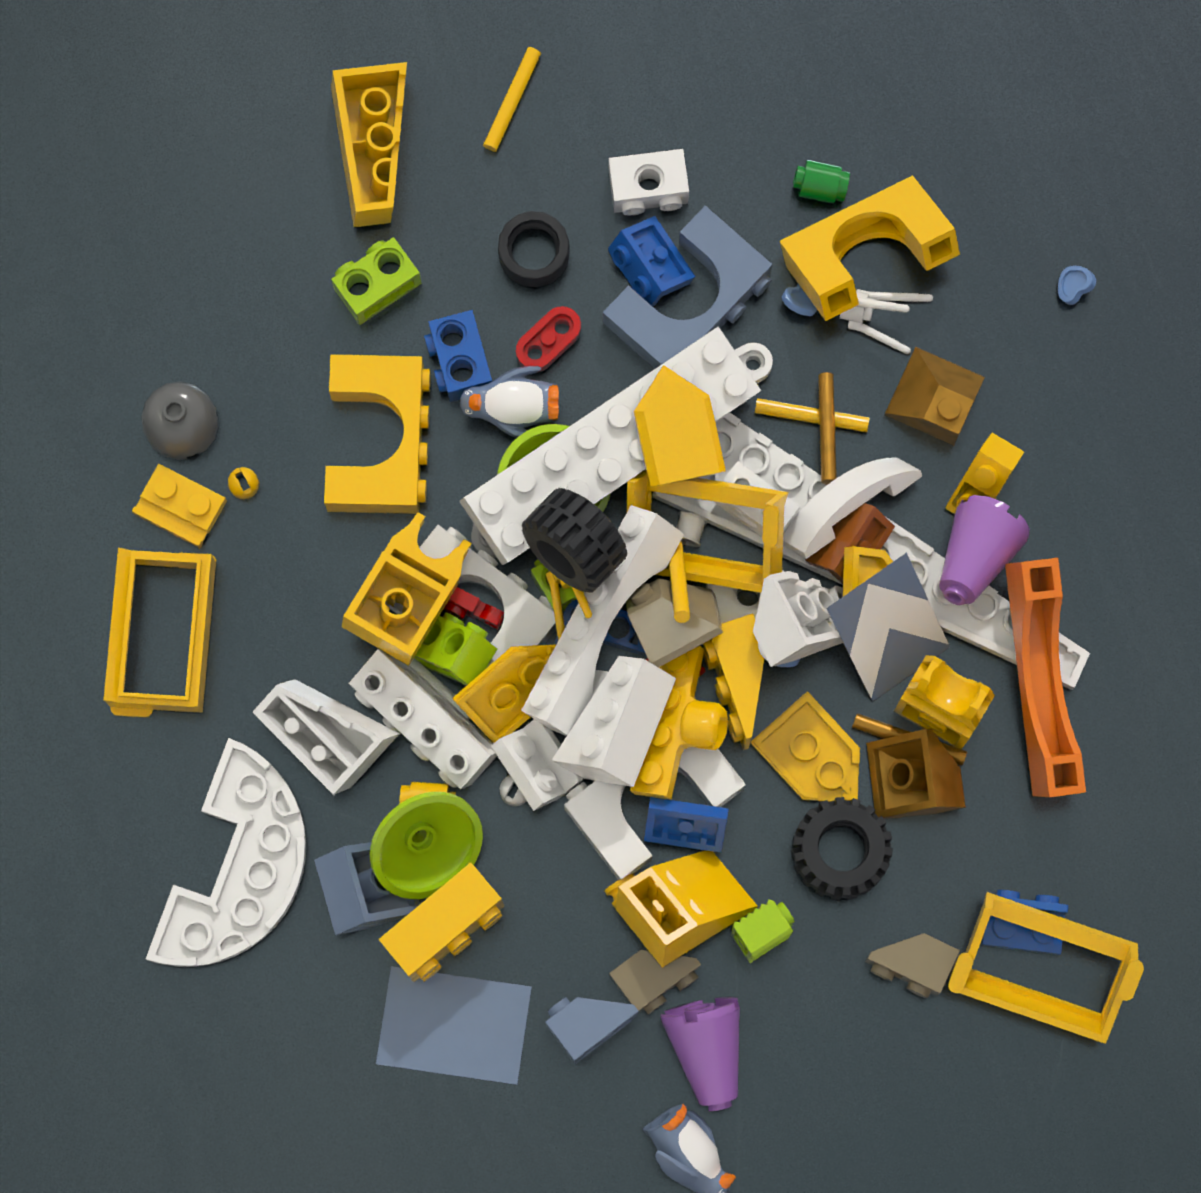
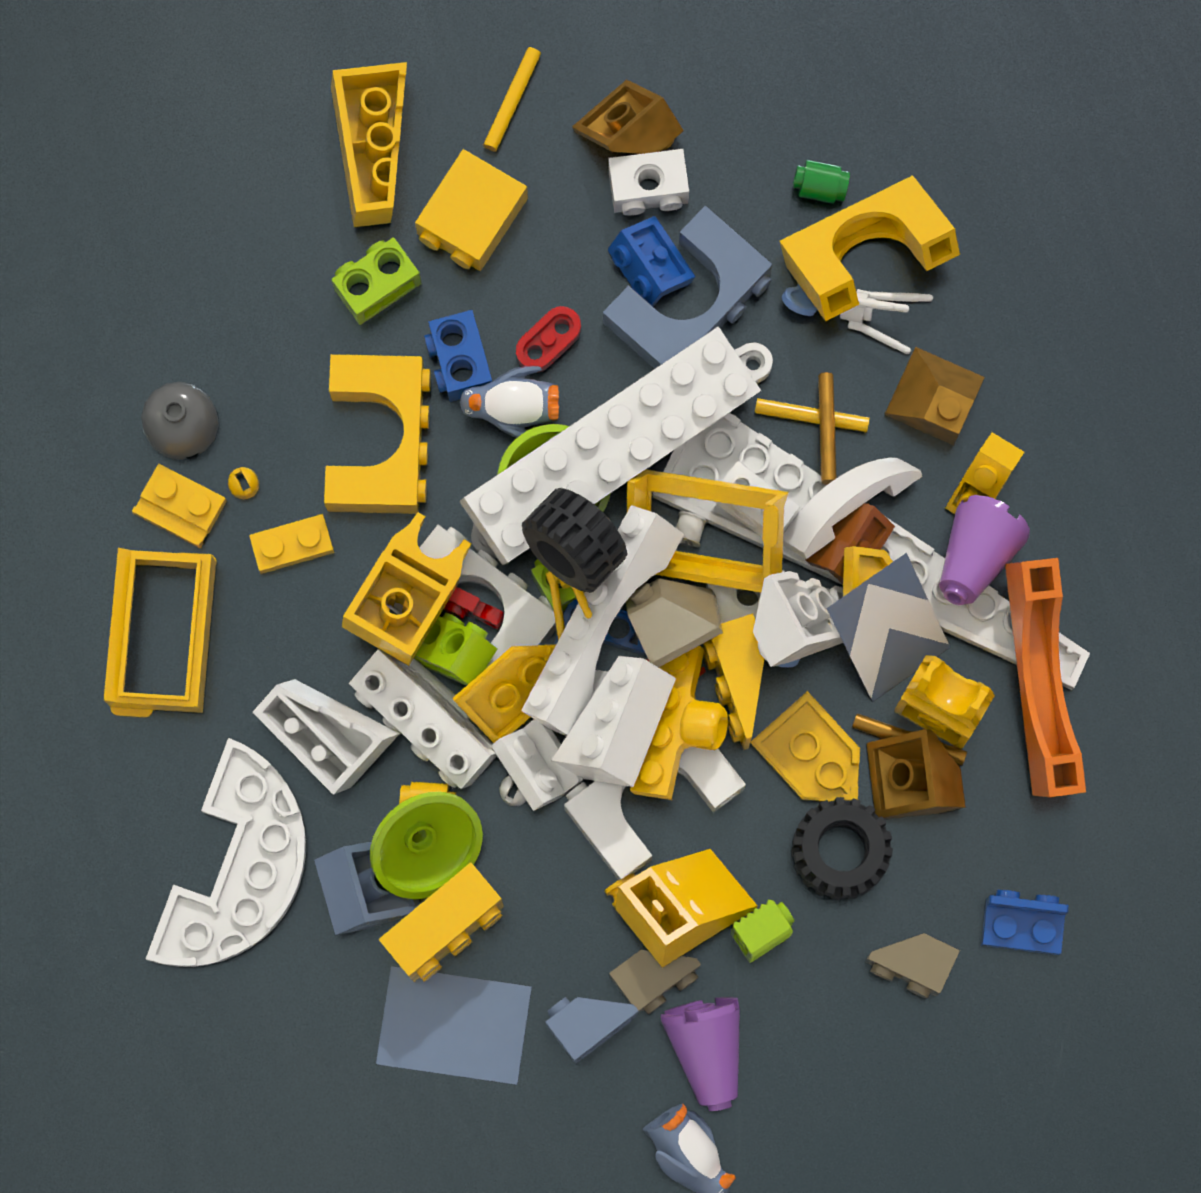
black tyre [498,211,570,288] -> none
yellow tile [633,365,726,487] -> none
blue bracket [644,797,728,853] -> none
yellow bar [669,541,690,623] -> none
yellow piece [948,892,1144,1044] -> none
medium blue piece [1058,266,1096,305] -> none
none -> yellow plate [249,514,334,574]
none -> yellow brick [415,149,528,272]
none -> pearl gold slope [572,79,684,154]

